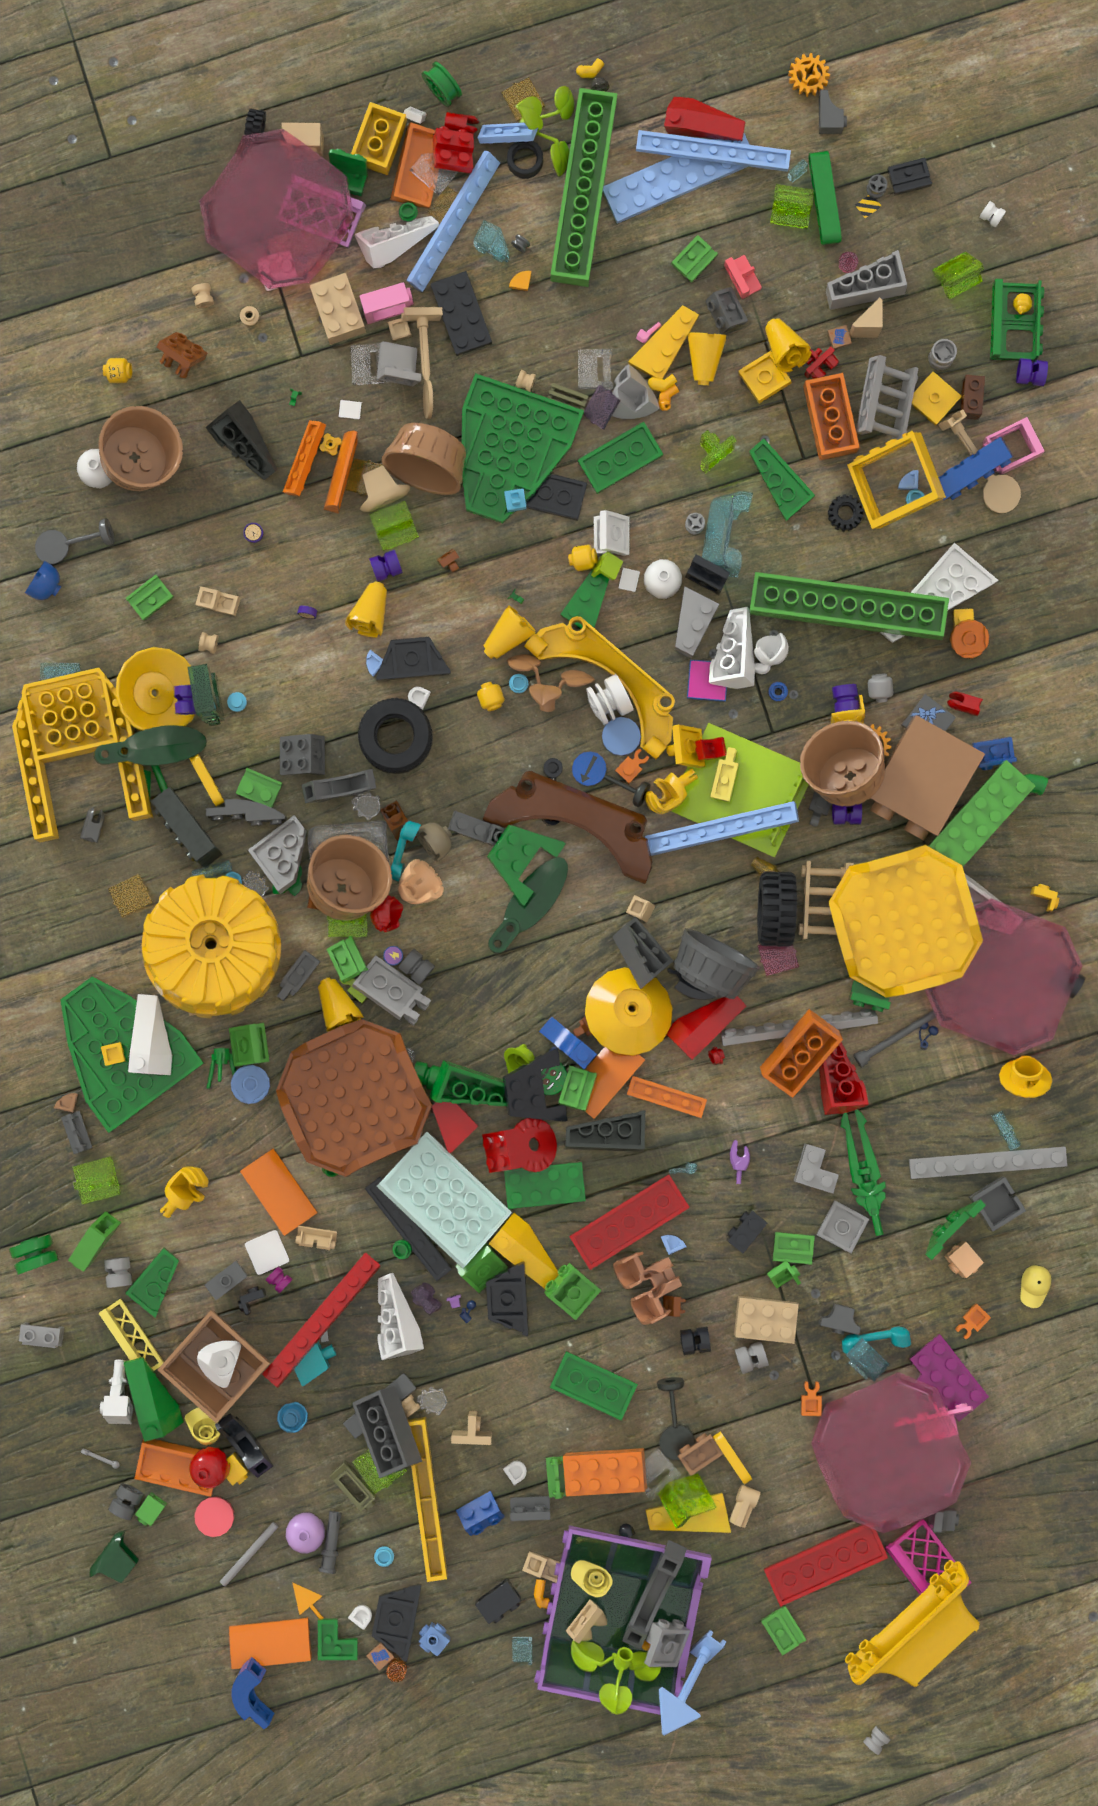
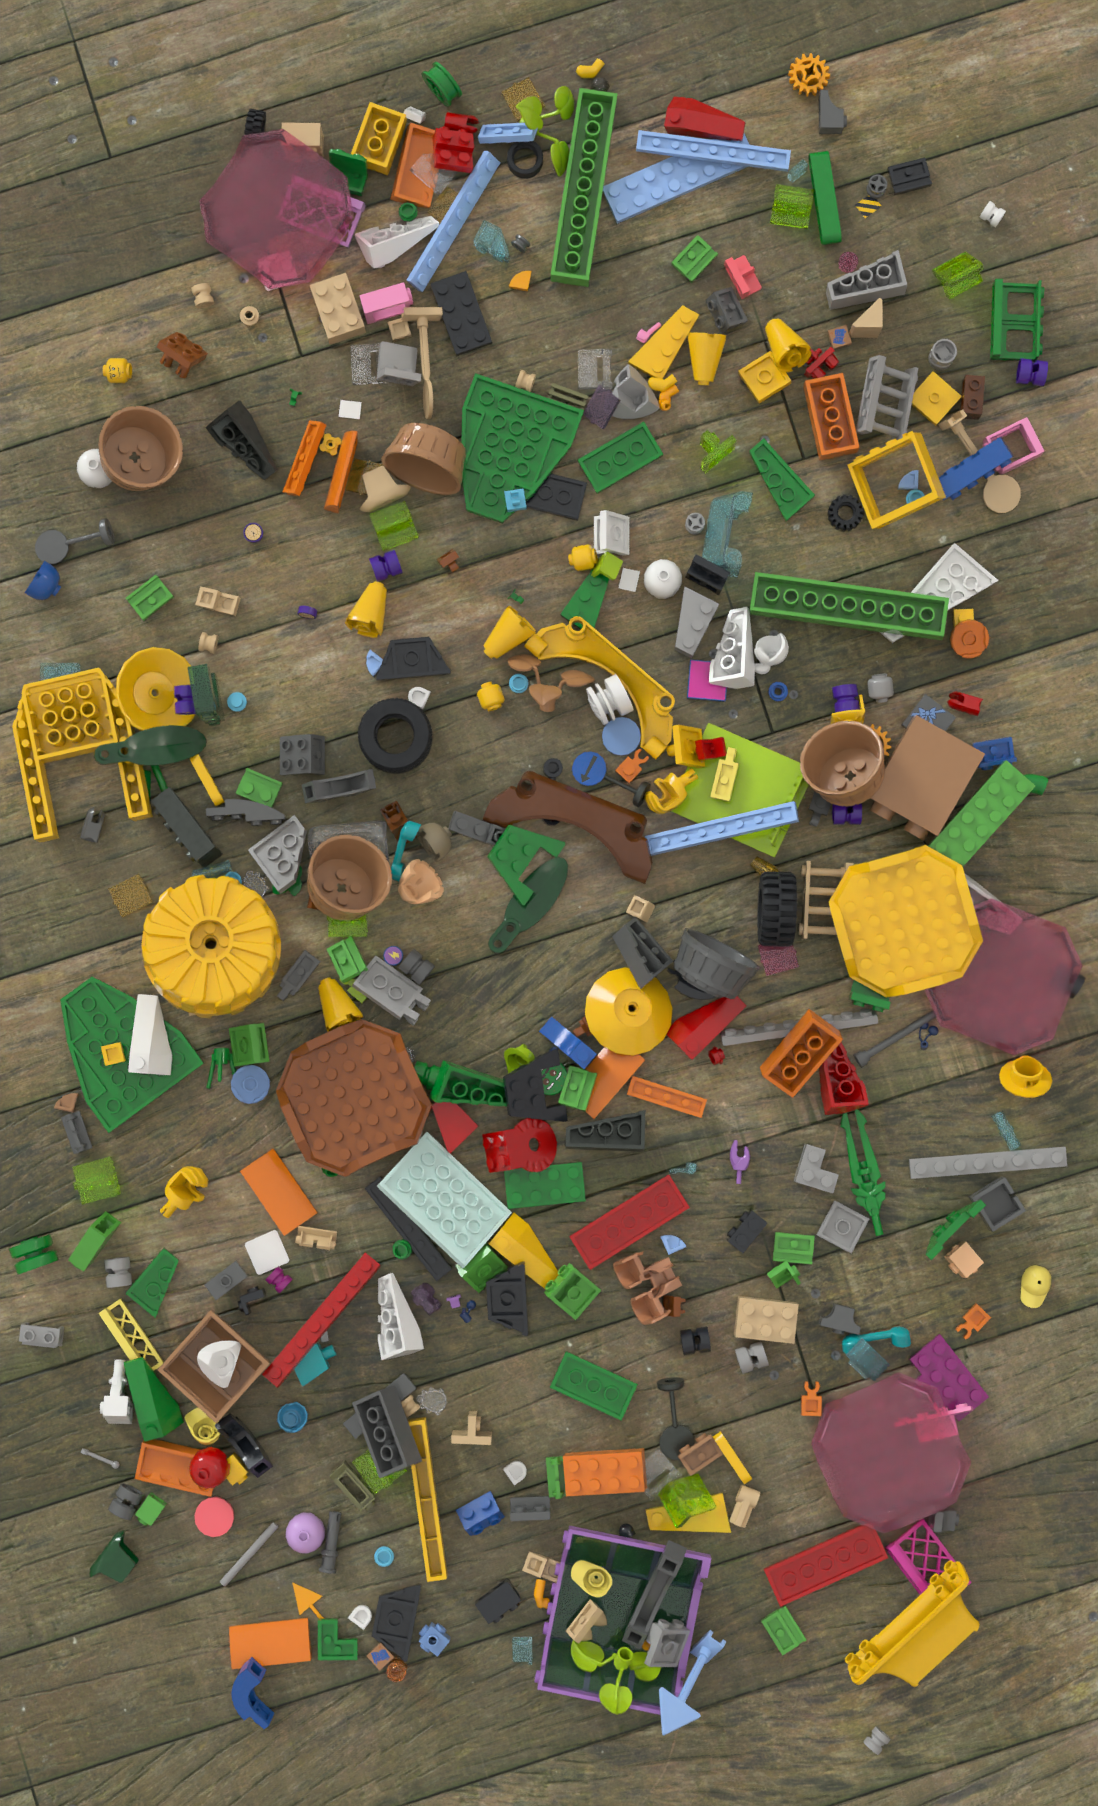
clear piece [352,792,381,821] -> none
red hair [370,895,404,932] -> none
yellow plate [1013,294,1032,314] -> none
yellow bracket [1030,884,1059,912] -> none

